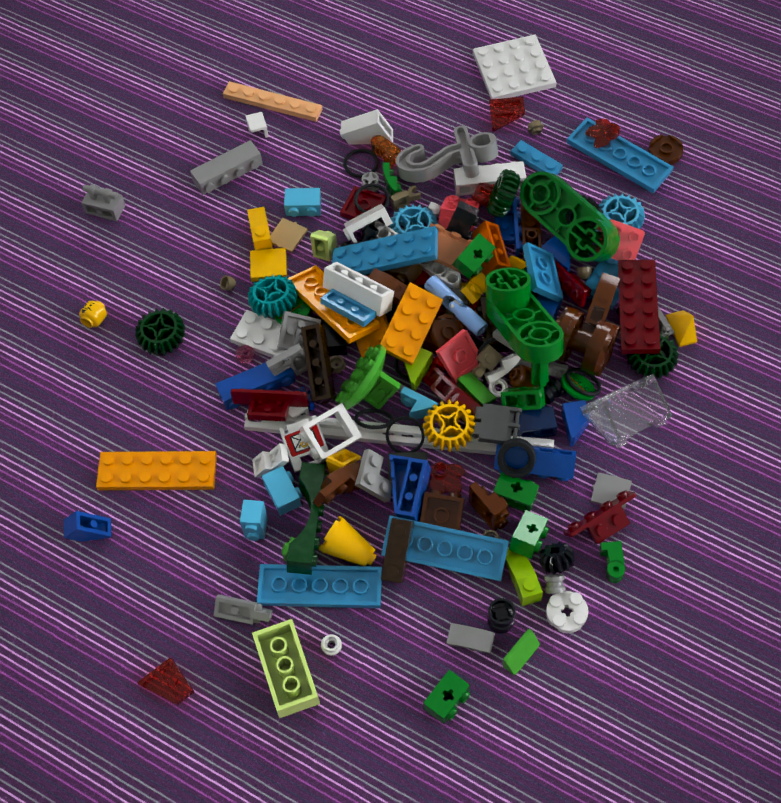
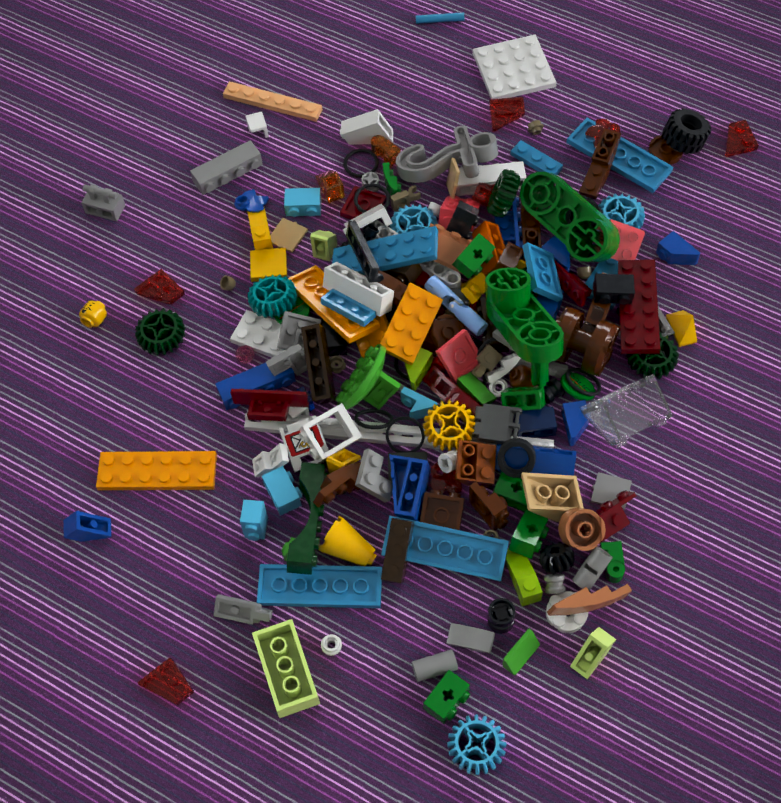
none -> clear red wing [134,269,185,305]
none -> blue plate [234,189,269,212]
none -> clear orange slope [315,170,345,203]
none -> black hinge [346,220,384,283]
none -> light grey pin [411,649,458,682]
none -> dark azure piece [416,12,465,24]
none -> white wheel [438,449,457,473]
none -> tan piece [446,158,460,198]
none -> medium azure gear [447,714,507,775]
none -> dark orange slope [455,440,496,488]
none -> reddish brown tile [495,241,523,269]
none -> tan slope [521,472,584,522]
none -> nougat slope [547,584,632,616]
none -> nougat brick [558,507,606,551]
none -> yellowish green slope [570,627,616,679]
none -> light grey pin [572,546,613,591]
none -> reddish brown slope [579,129,621,199]
none -> black brick [593,273,635,305]
none -> blue slope [656,231,700,265]
none -> black tyre [662,108,711,154]
none -> clear red wing [725,120,759,157]

